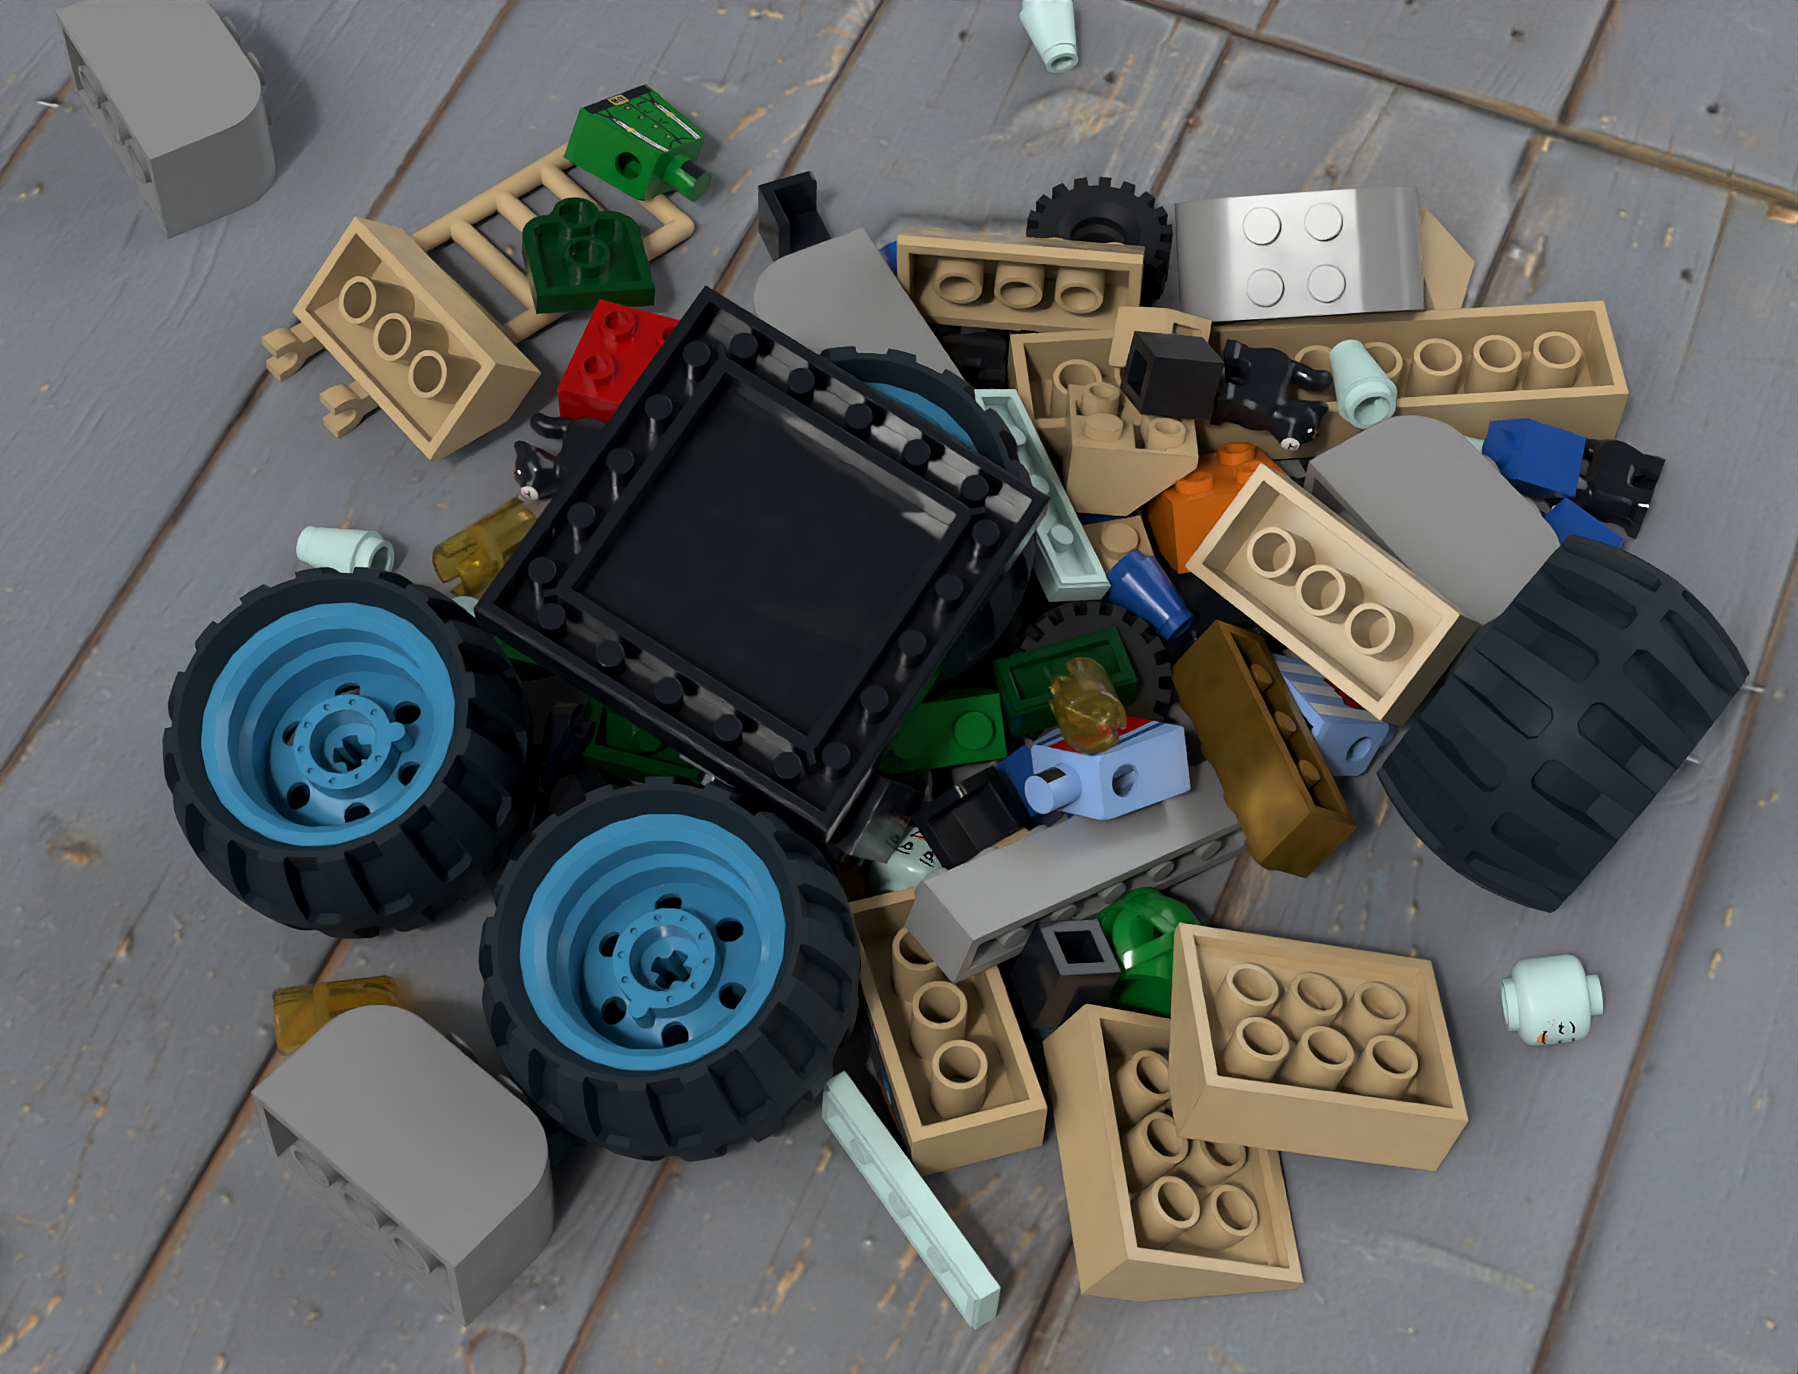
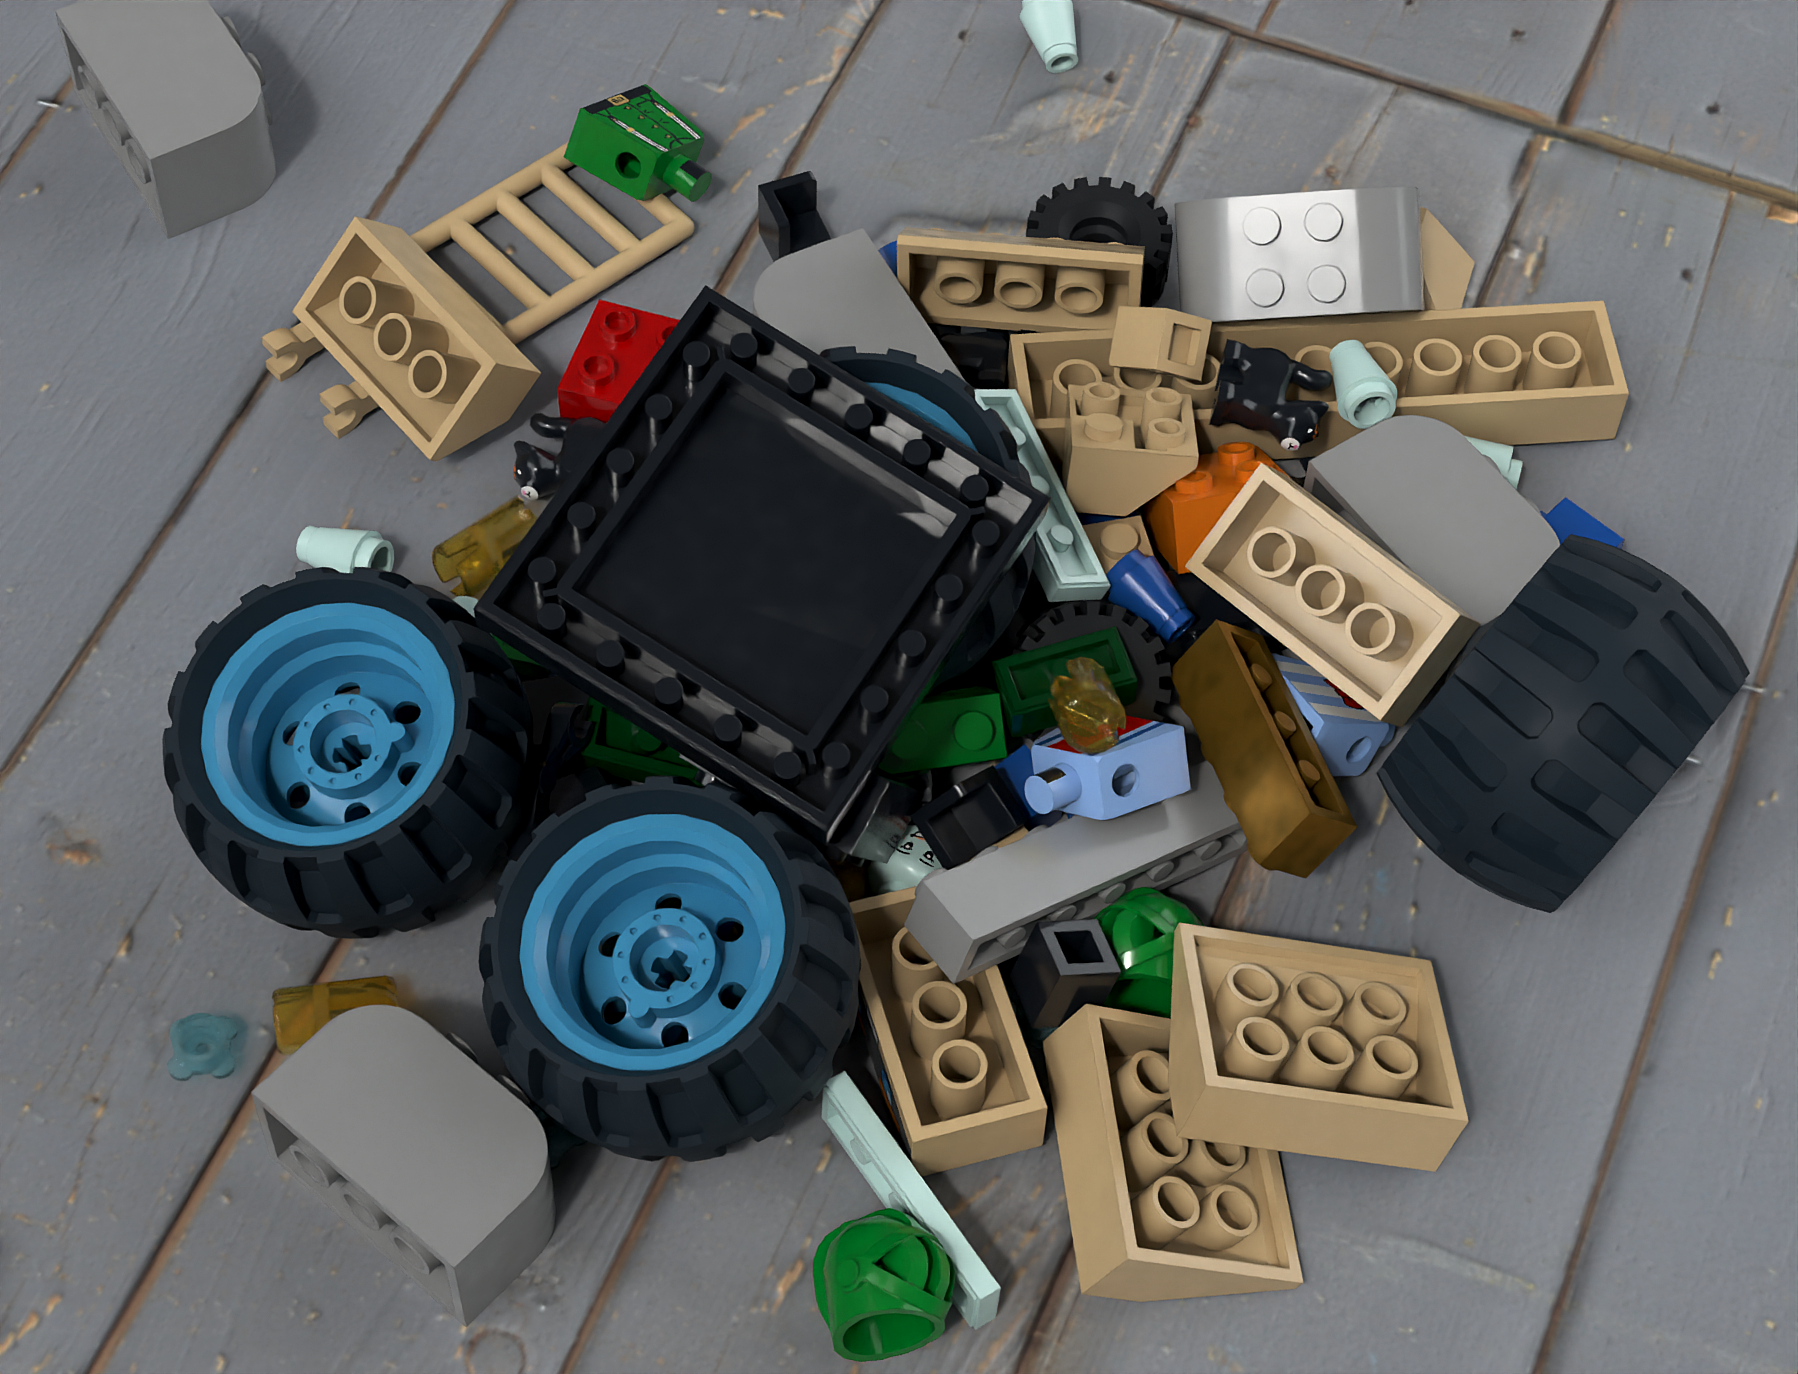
dark green plate [522,197,655,314] -> none
black brick [1120,331,1225,420] -> none
blue brick [1482,418,1587,499] -> none
light aqua head [1501,954,1603,1046] -> none
black animal [1542,438,1666,539] -> none
none -> clear light blue plate [167,1013,238,1081]
none -> green helmet [813,1208,955,1362]

